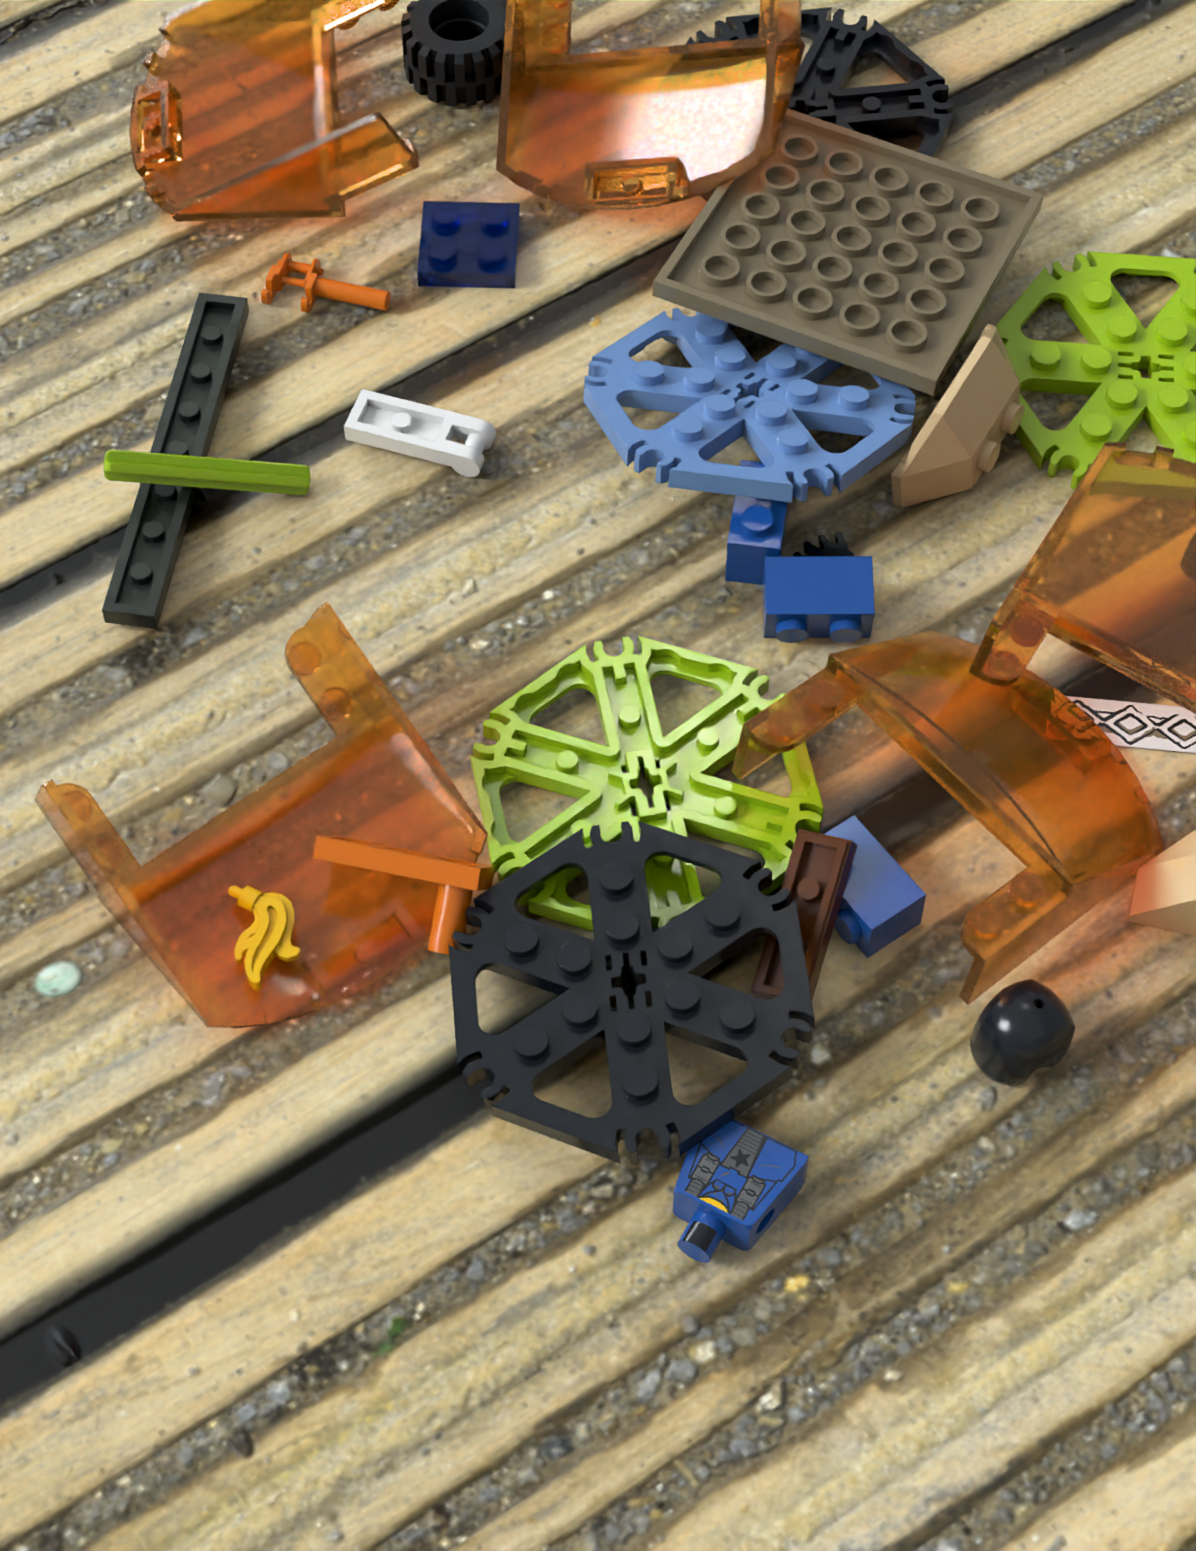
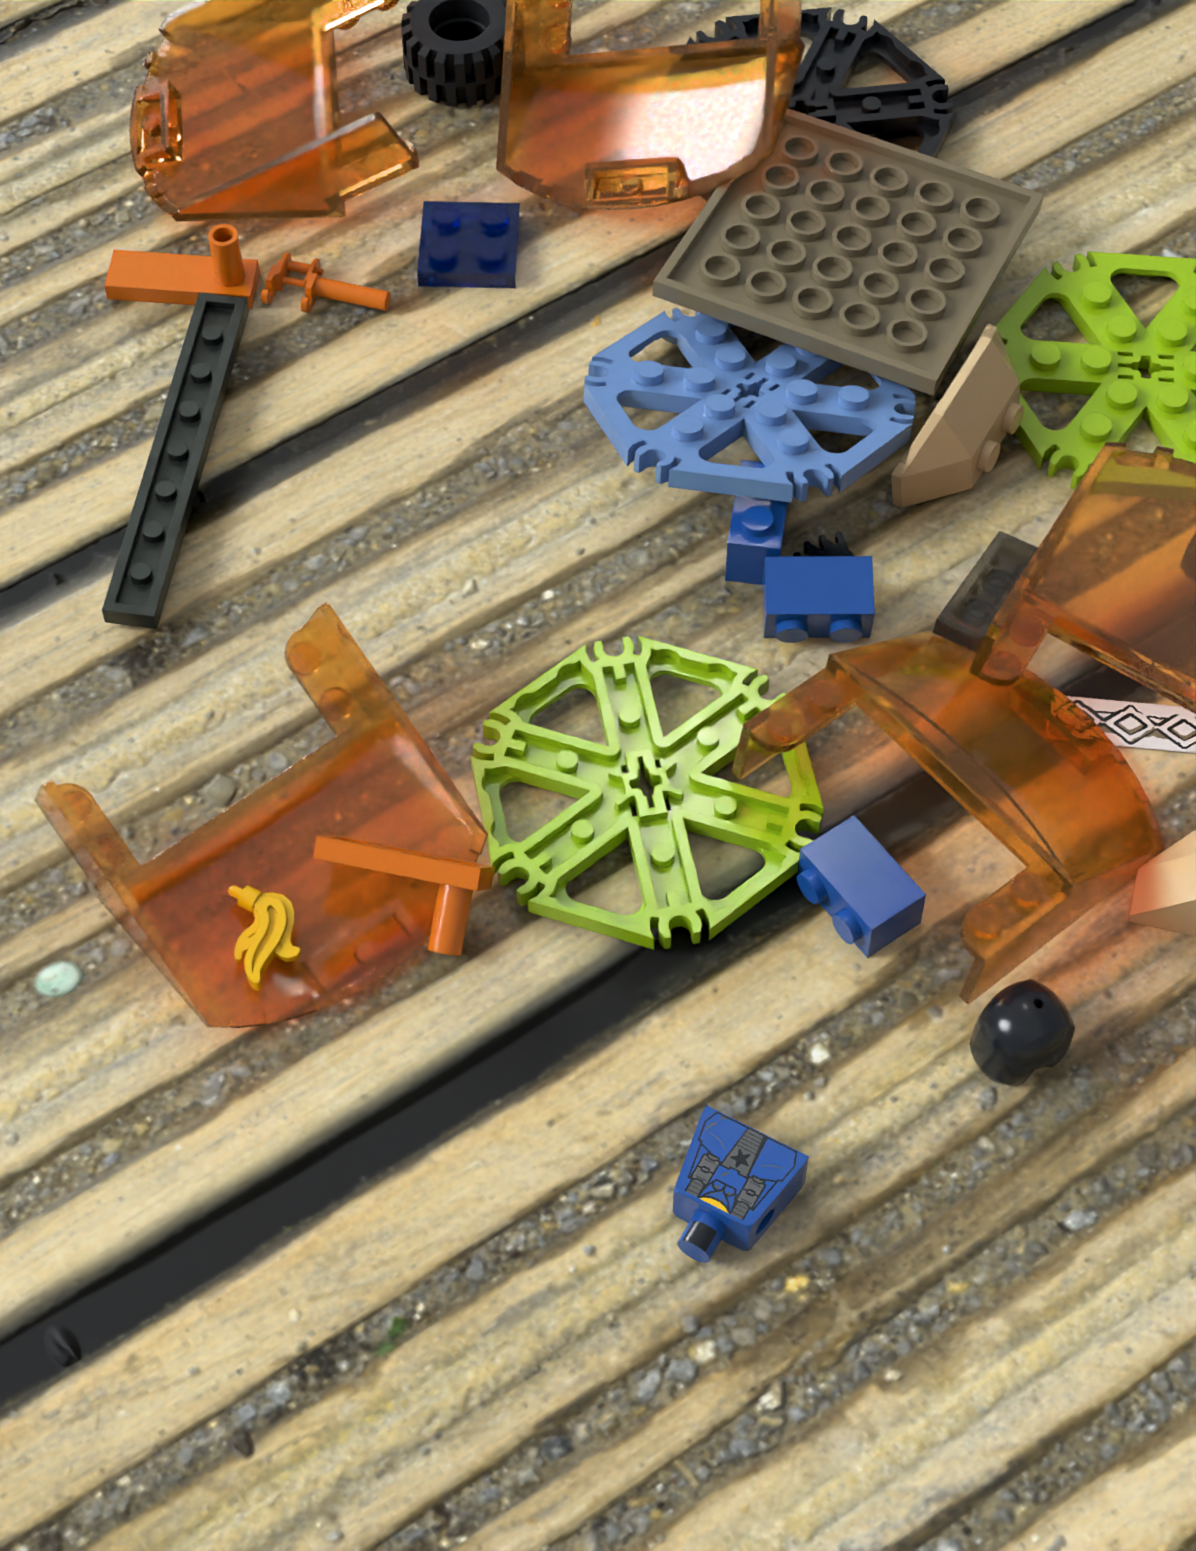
lime axle [103,449,311,495] -> none
white plate [344,389,497,477] -> none
black plate [448,821,815,1164] -> none
reddish brown tile [750,829,858,1000] -> none
none -> orange piece [104,224,260,310]
none -> clear smoke plate [932,531,1047,655]

